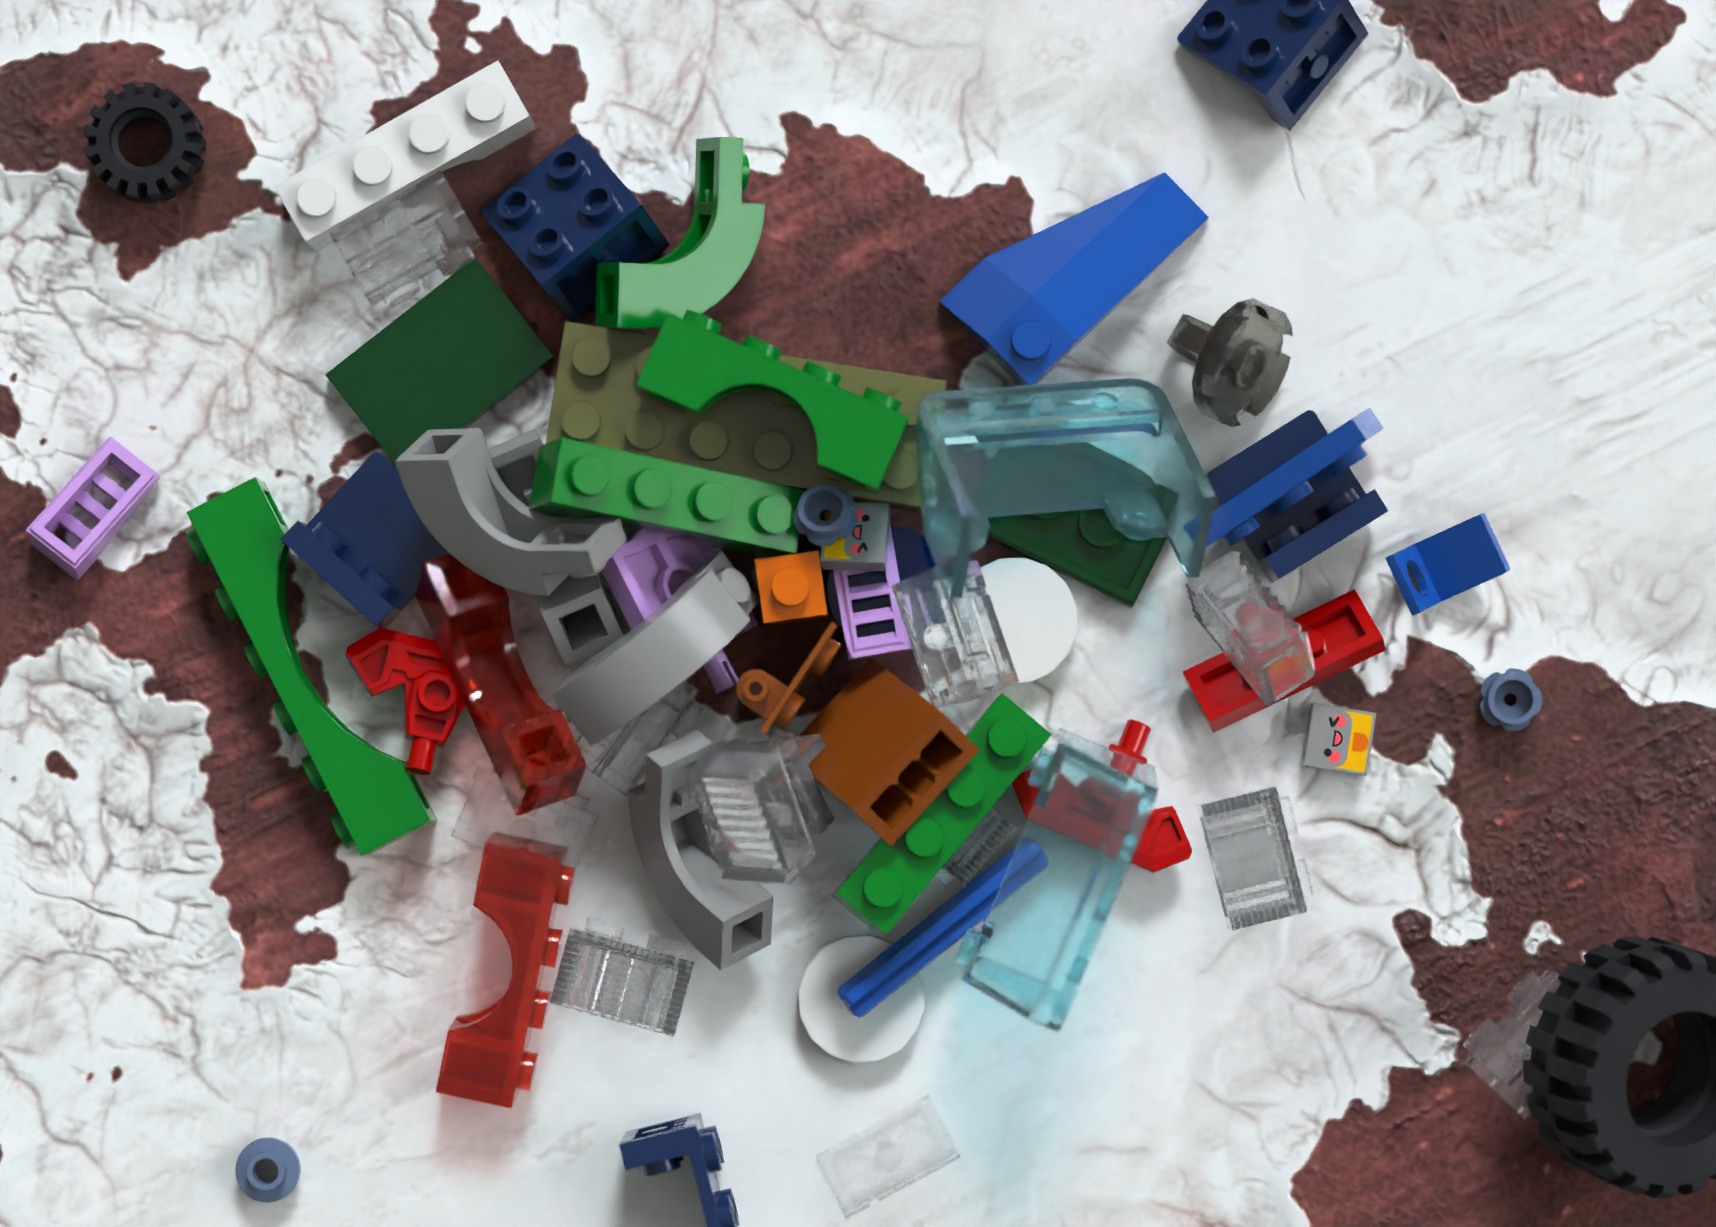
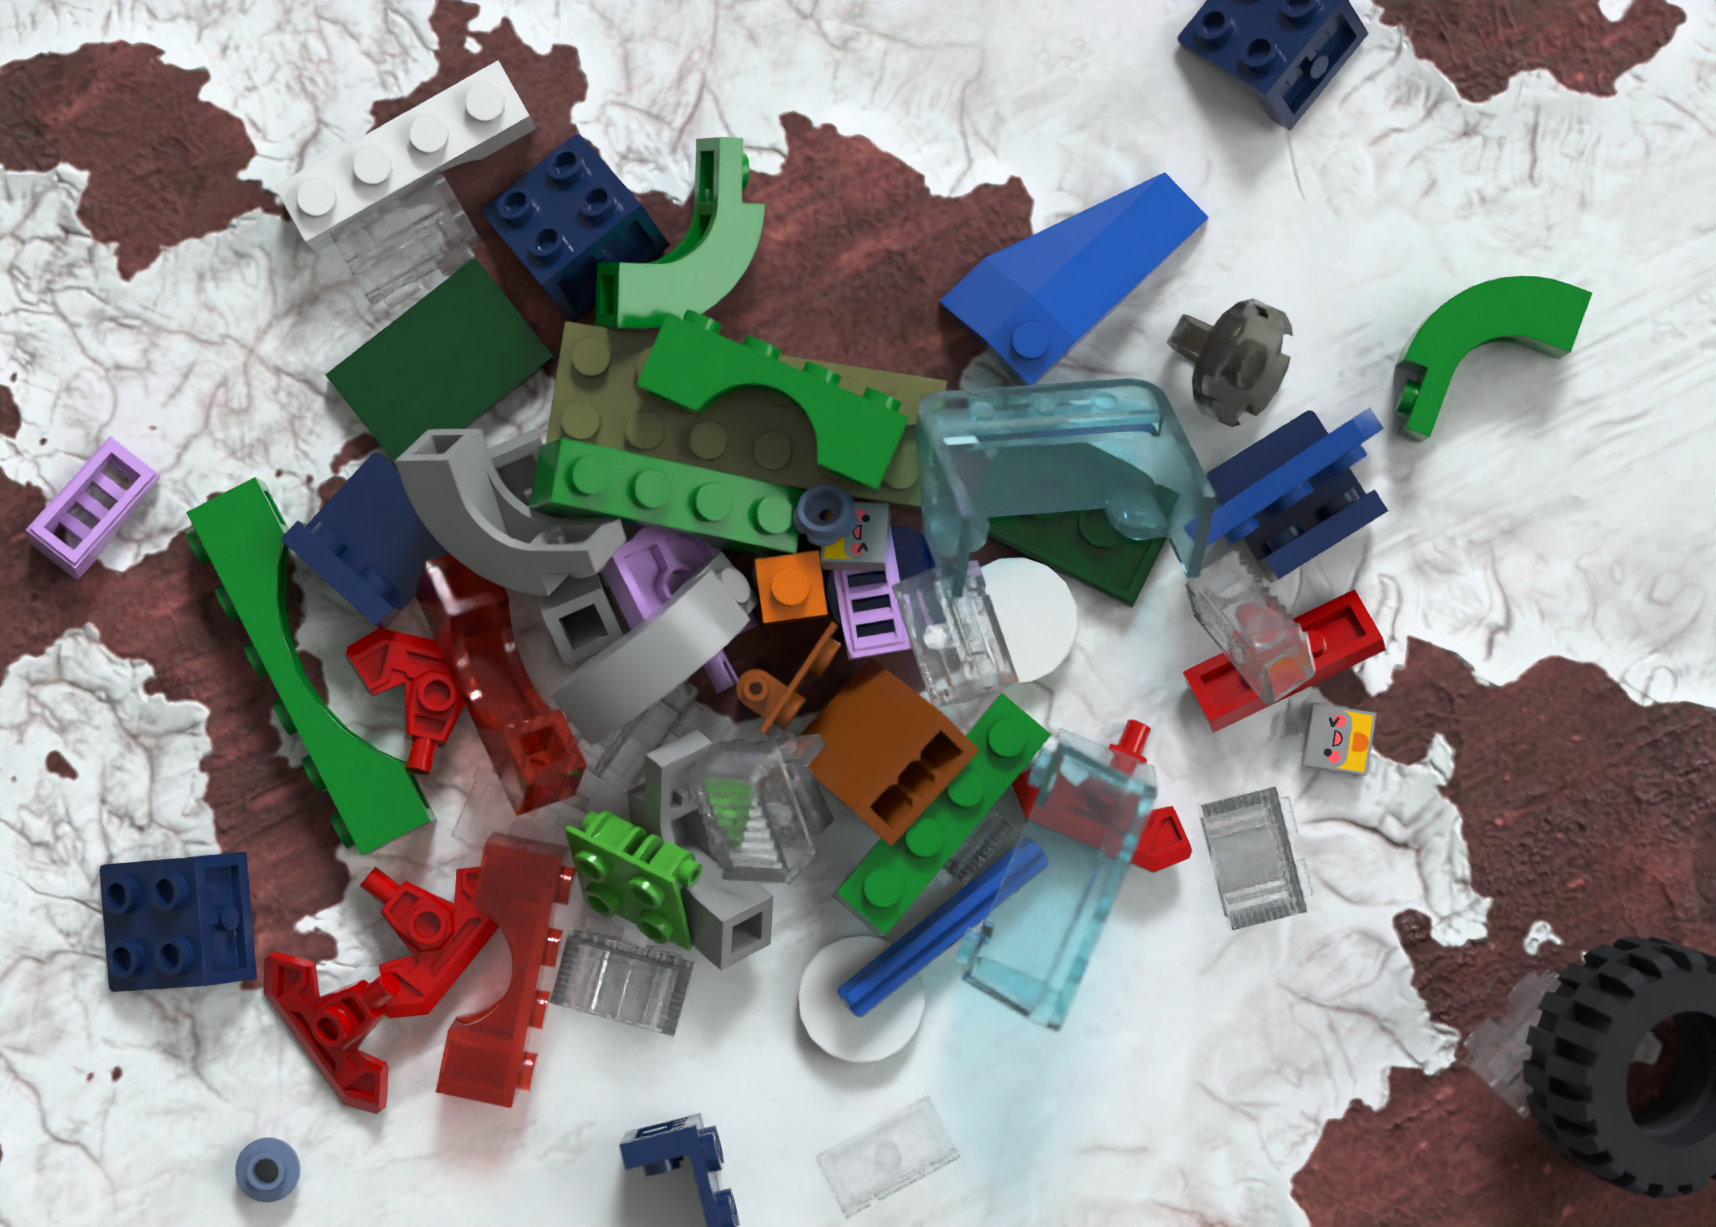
black tyre [83,82,207,204] -> none
blue bracket [1386,513,1510,616] -> none
sand blue plate [1479,668,1542,731] -> none
none -> dark blue bracket [99,852,257,992]
none -> red piece [263,952,401,1114]
none -> red piece [360,864,516,1019]
none -> bright green hinge [565,811,702,951]
none -> green arch [1393,276,1593,442]

